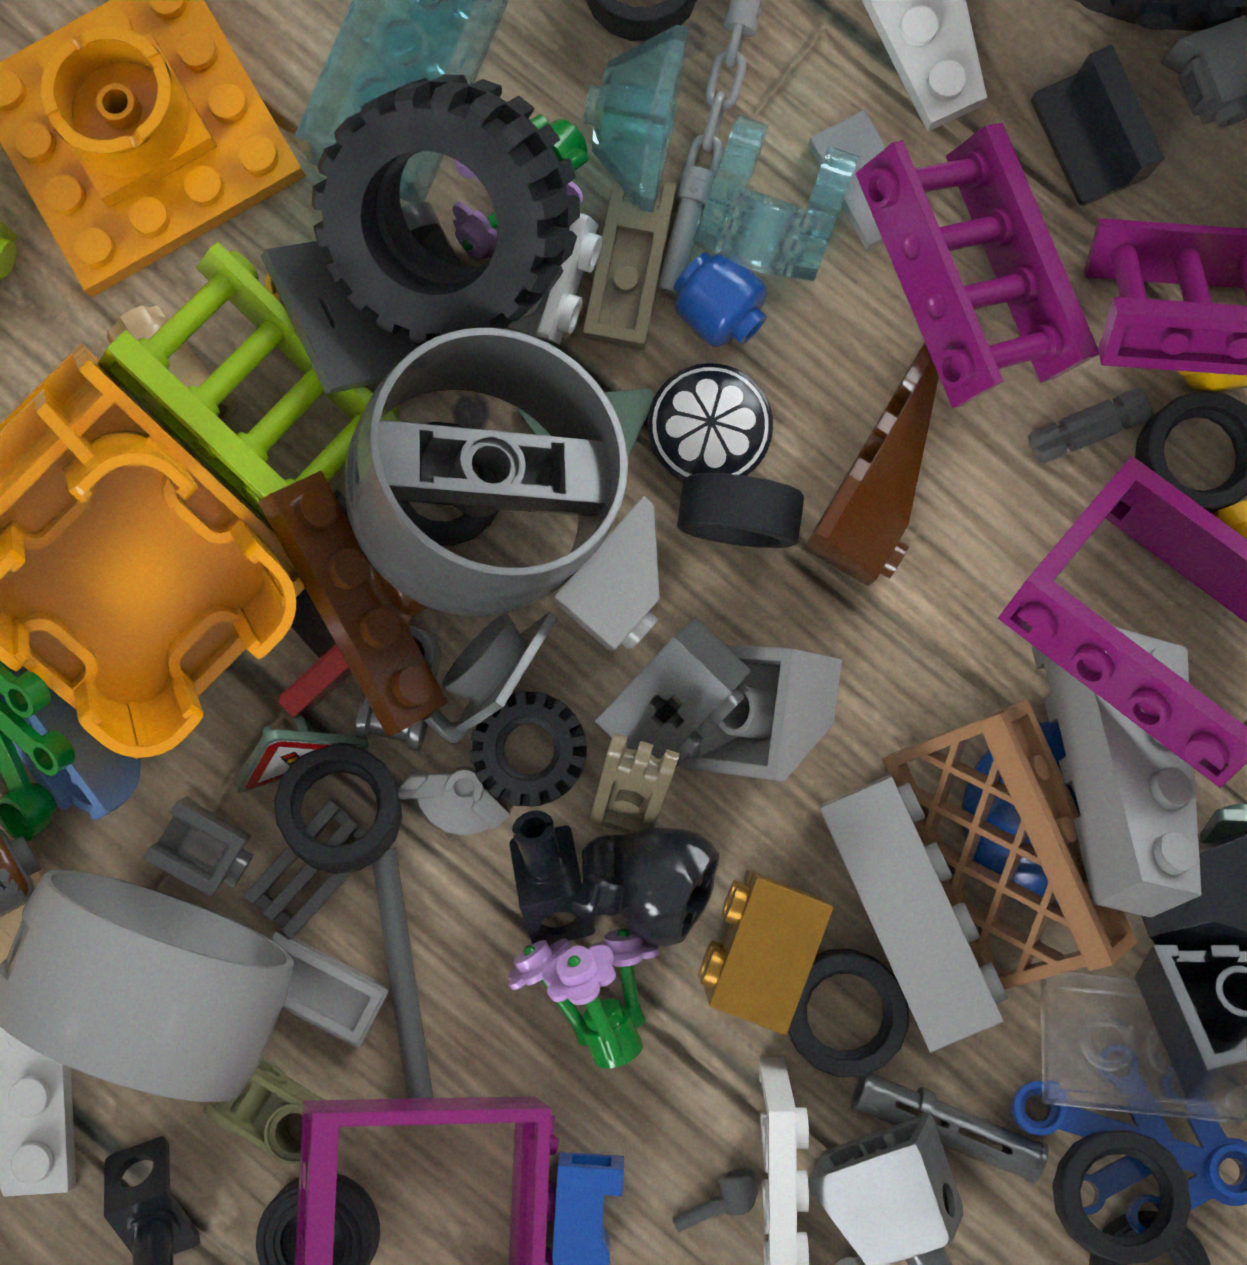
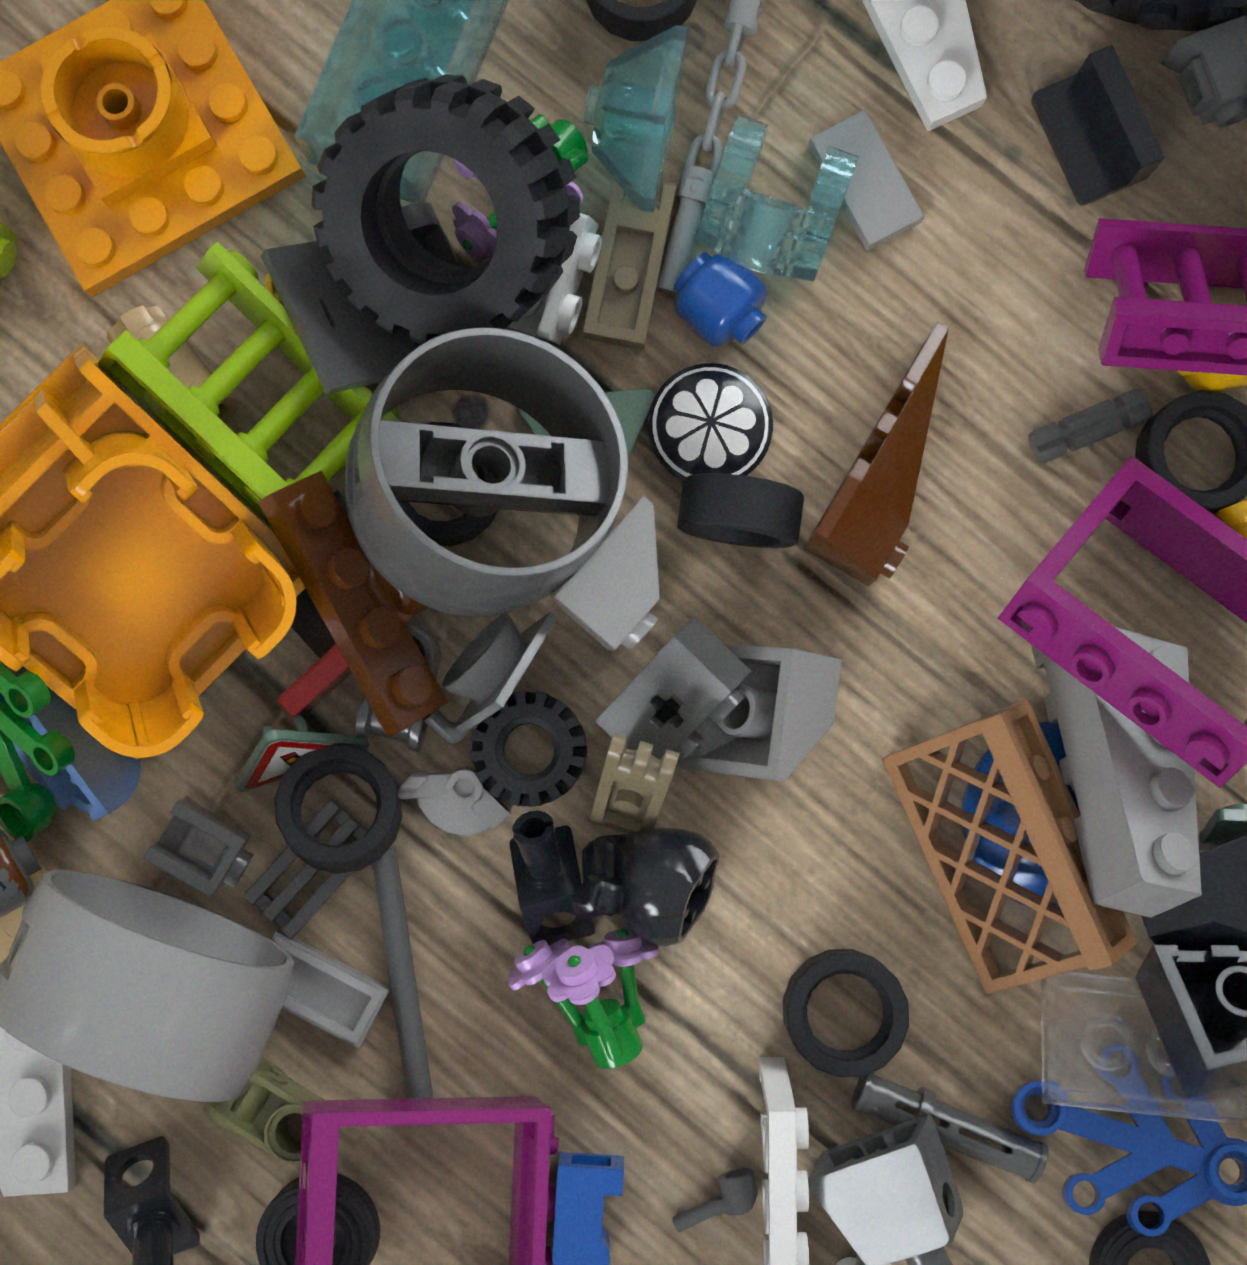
pearl gold piece [698,870,834,1036] -> none
light grey brick [820,774,1008,1053] -> none
magenta fence [855,122,1099,409] -> none
black tyre [1052,1130,1191,1264] -> none

